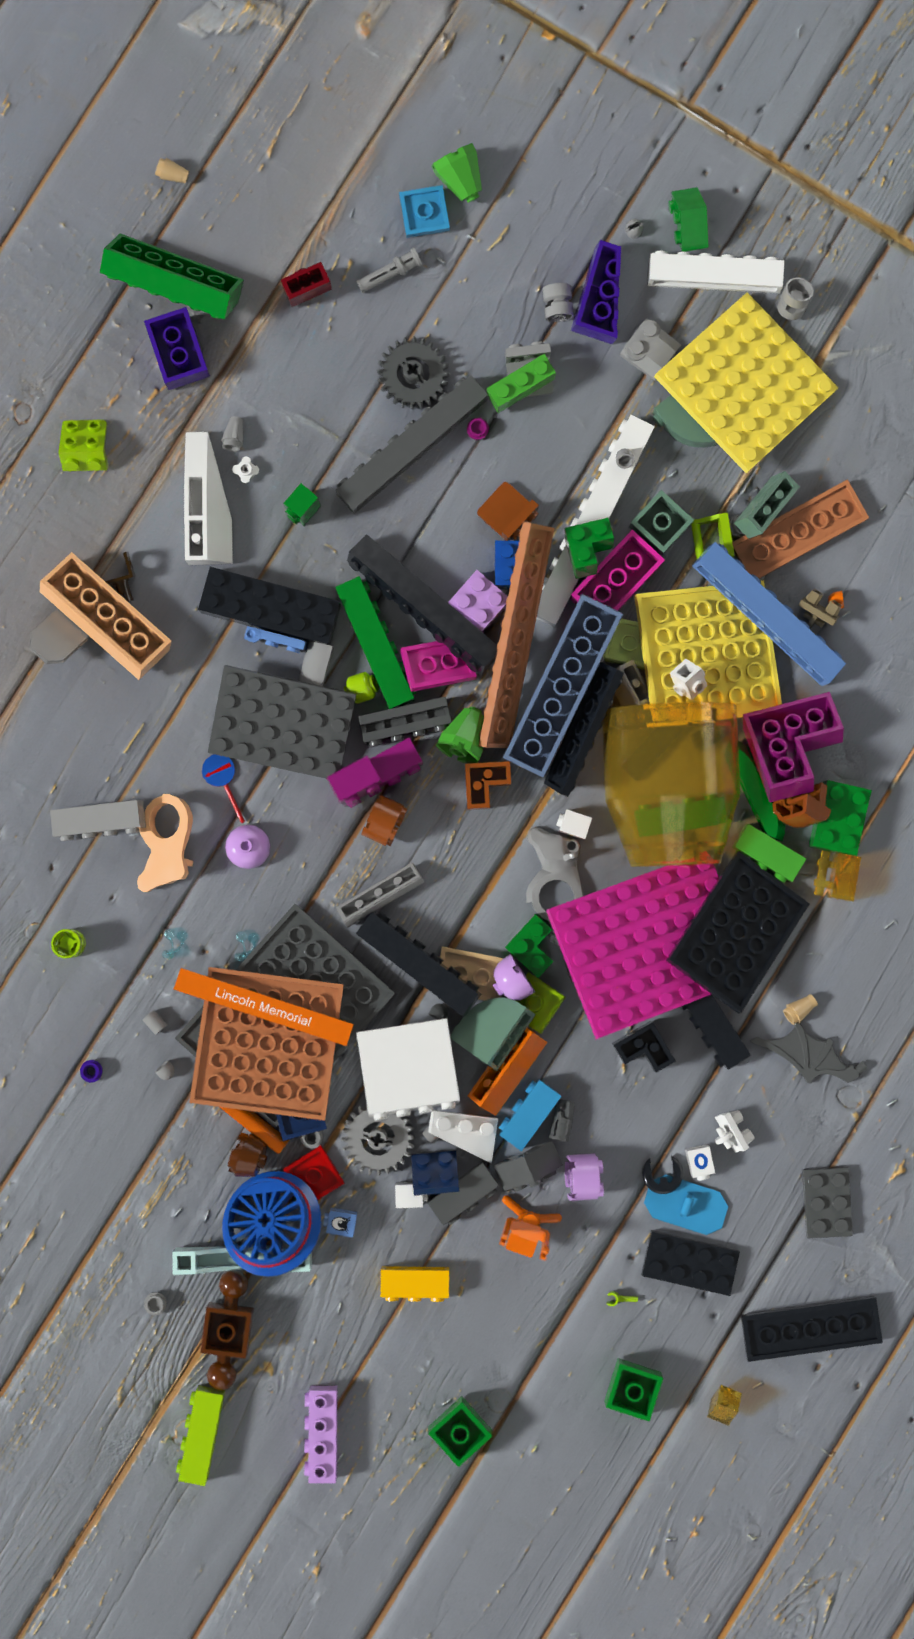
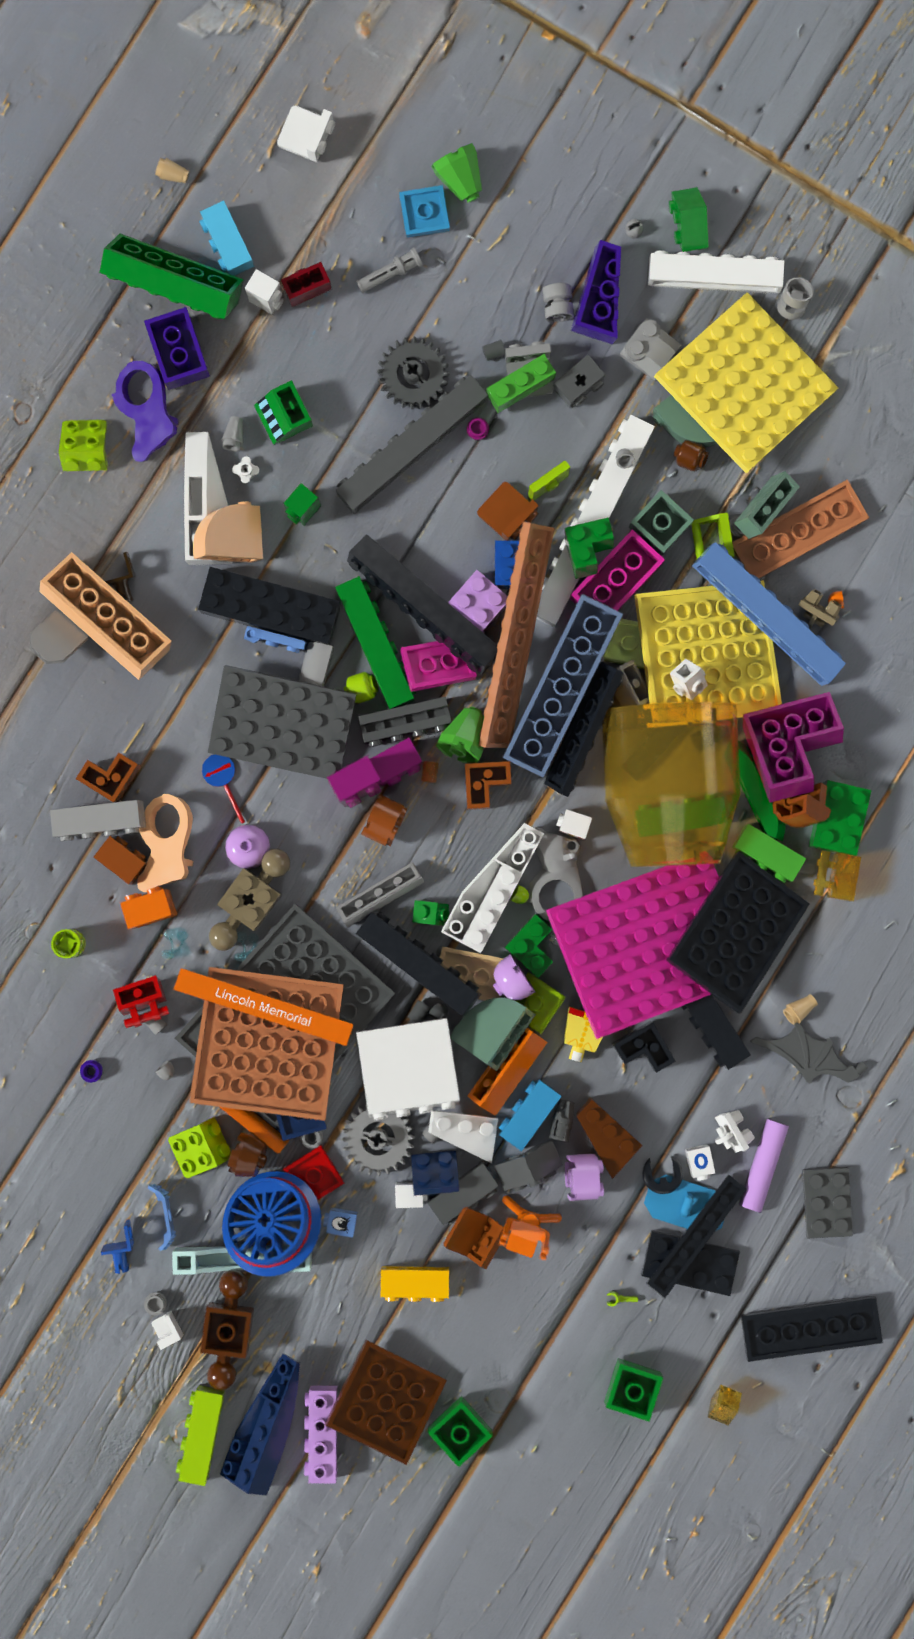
none -> dark orange brick [76,752,142,803]
none -> dark orange brick [94,836,147,885]
none -> blue bracket [101,1219,134,1274]
none -> dark purple animal [112,361,179,462]
none -> red brick [113,975,170,1028]
none -> orange brick [120,886,177,929]
none -> medium blue piece [148,1184,176,1251]
none -> white panel [152,1311,184,1350]
none -> lime bracket [168,1116,231,1178]
none -> light nougat brick [193,501,263,563]
none -> medium azure brick [199,201,254,276]
none -> dark tan brick [209,849,290,951]
none -> dark blue wedge [220,1354,300,1496]
none -> white brick [245,269,284,315]
none -> green slope [254,380,313,445]
none -> white bracket [277,106,335,162]
none -> reddish brown plate [325,1340,447,1465]
none -> dark grey hinge [408,1000,431,1023]
none -> green bracket [412,900,449,926]
none -> clear orange hinge [421,761,439,783]
none -> white wedge [441,823,544,953]
none -> dark orange bracket [443,1207,504,1269]
none -> dark grey hinge [482,340,505,361]
none -> lime hinge [510,884,529,904]
none -> lime plate [528,461,570,501]
none -> dark grey brick [553,355,605,408]
none -> light yellow torso [564,1006,603,1063]
none -> reddish brown wedge [576,1097,643,1179]
none -> black plate [646,1175,746,1298]
none -> reddish brown head [674,440,709,472]
none -> lavender brick [739,1119,789,1213]

